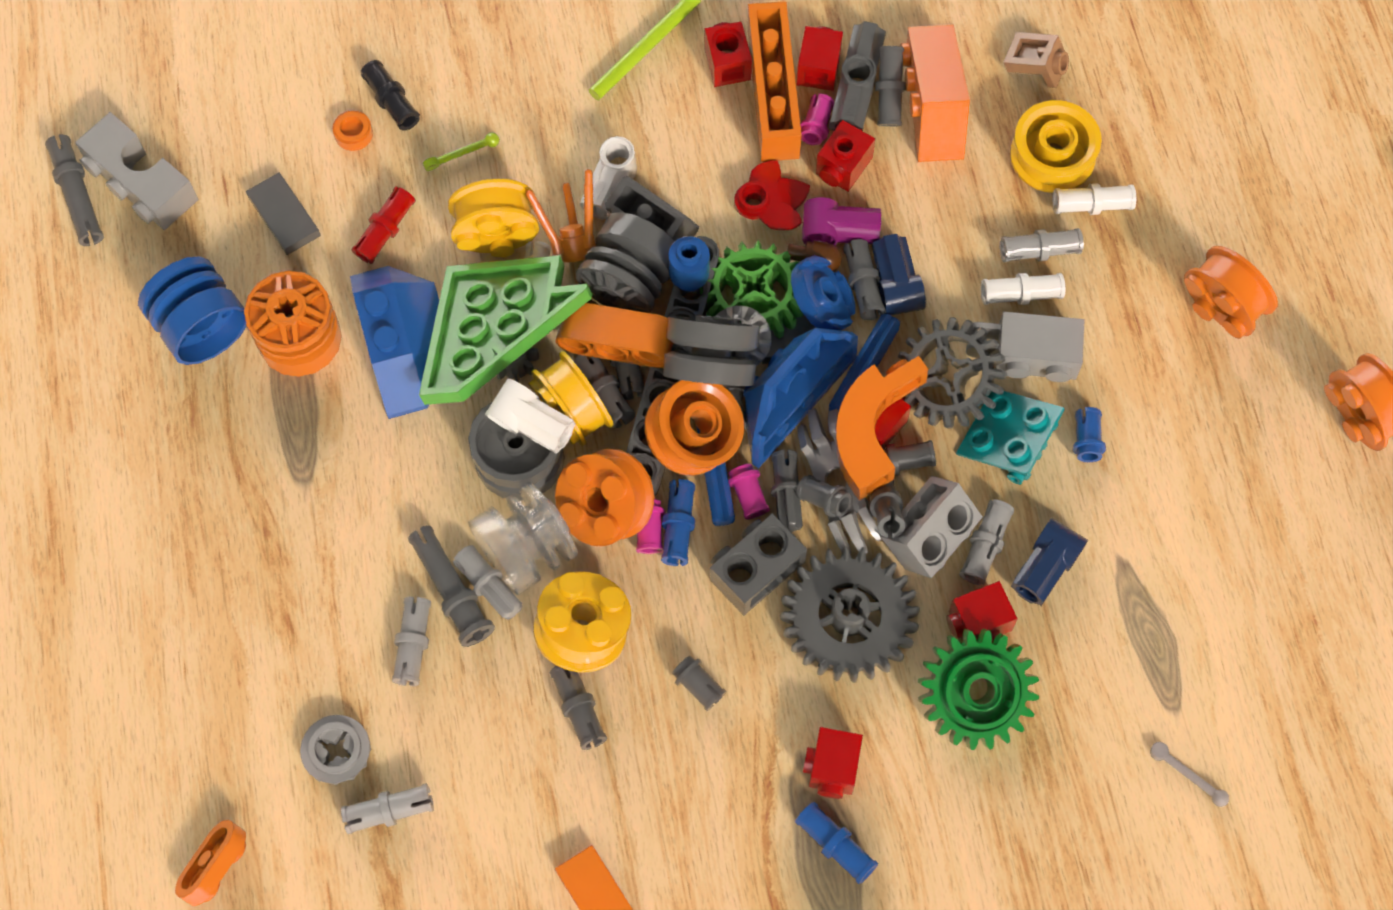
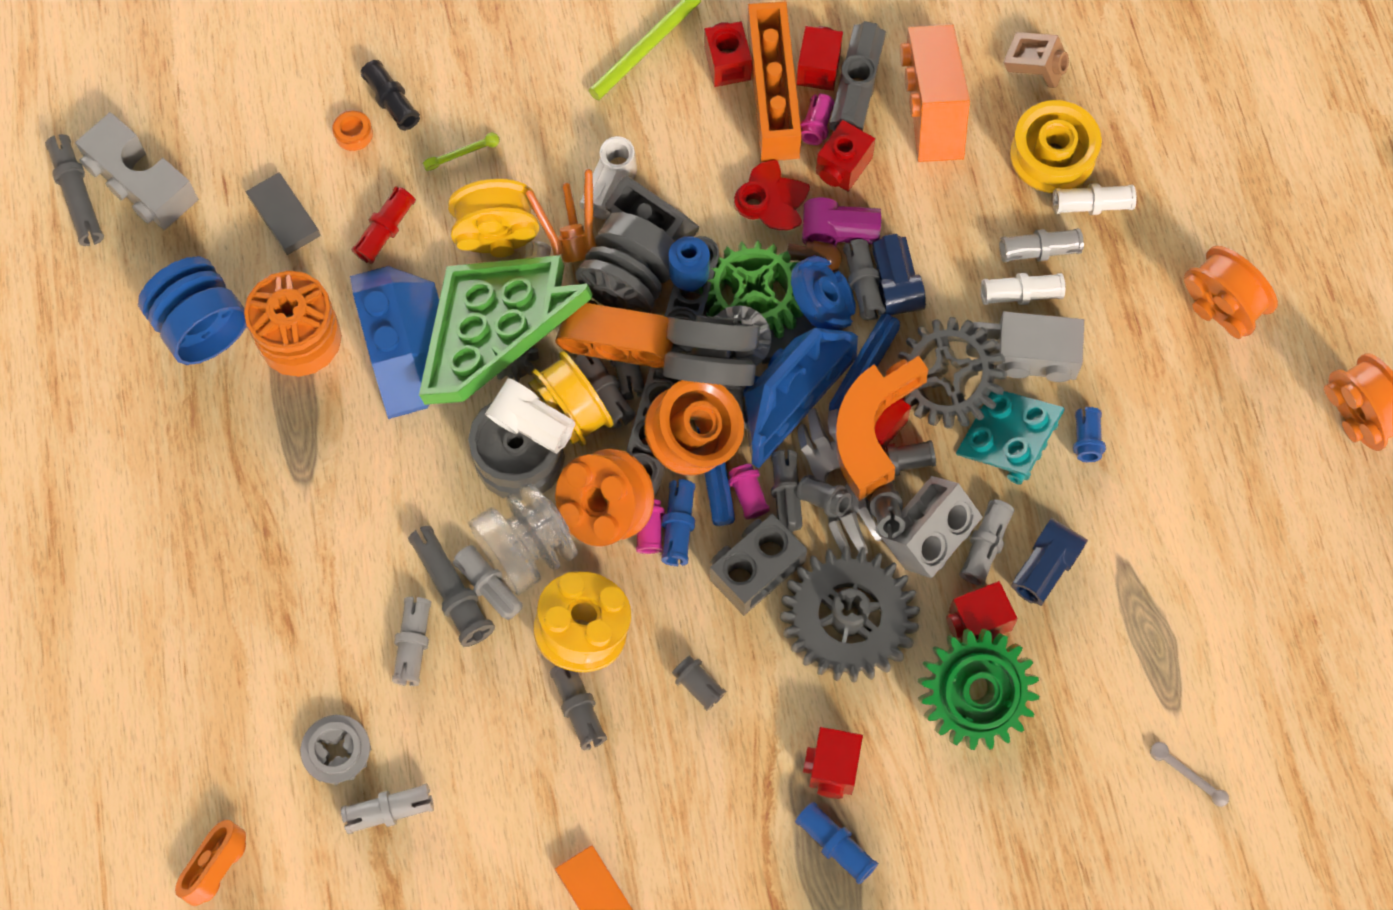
dark grey pin [875,46,906,127] -> none

